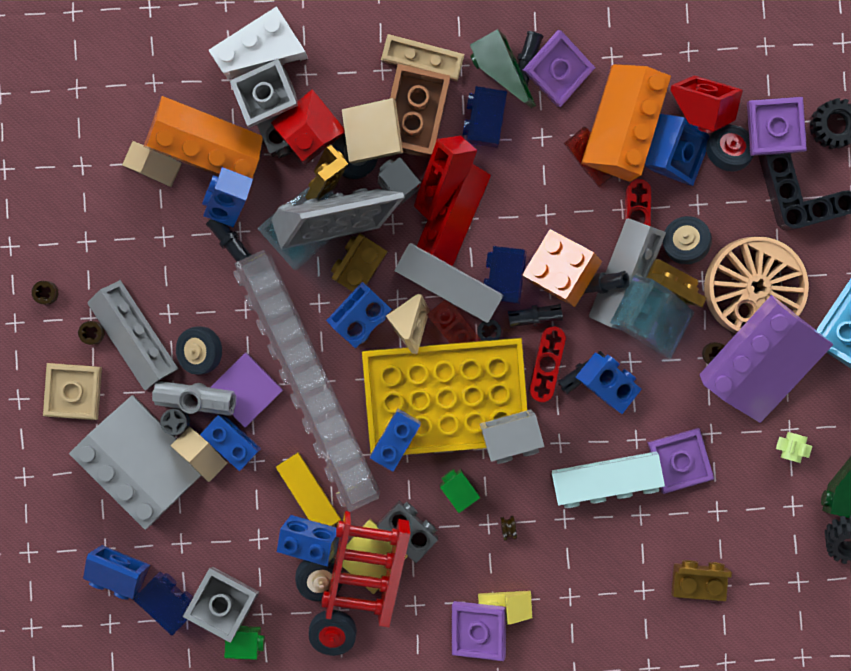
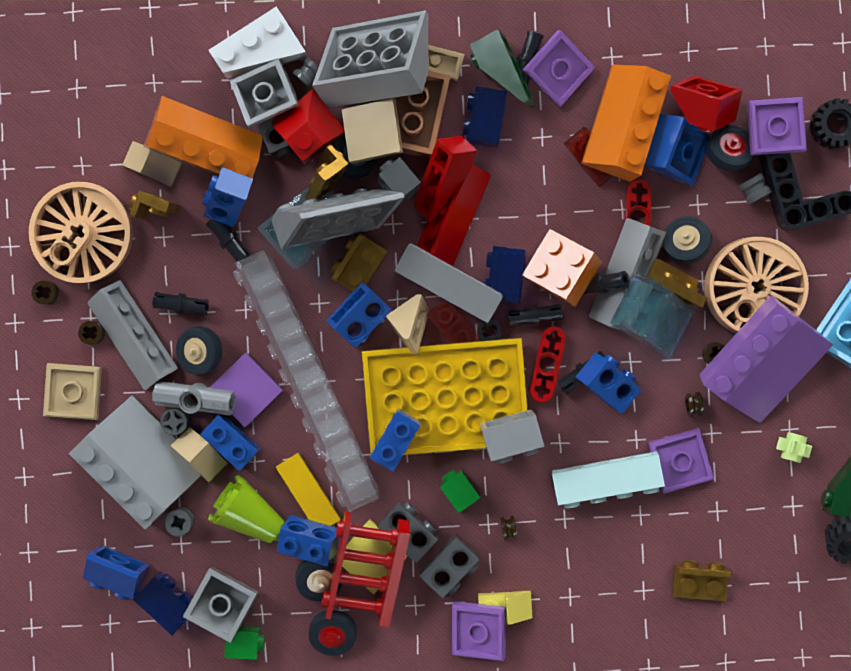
none -> light nougat piece [29,182,133,283]
none -> pearl gold bracket [129,190,181,220]
none -> black pin [152,291,209,316]
none -> dark grey wheel [165,507,195,536]
none -> lime cone [208,475,284,543]
none -> dark grey wheel [293,57,318,91]
none -> light grey slope [312,10,429,108]
none -> dark grey brick [419,533,480,598]
none -> dark brown bush [685,392,704,417]
none -> dark grey wheel [738,173,772,205]

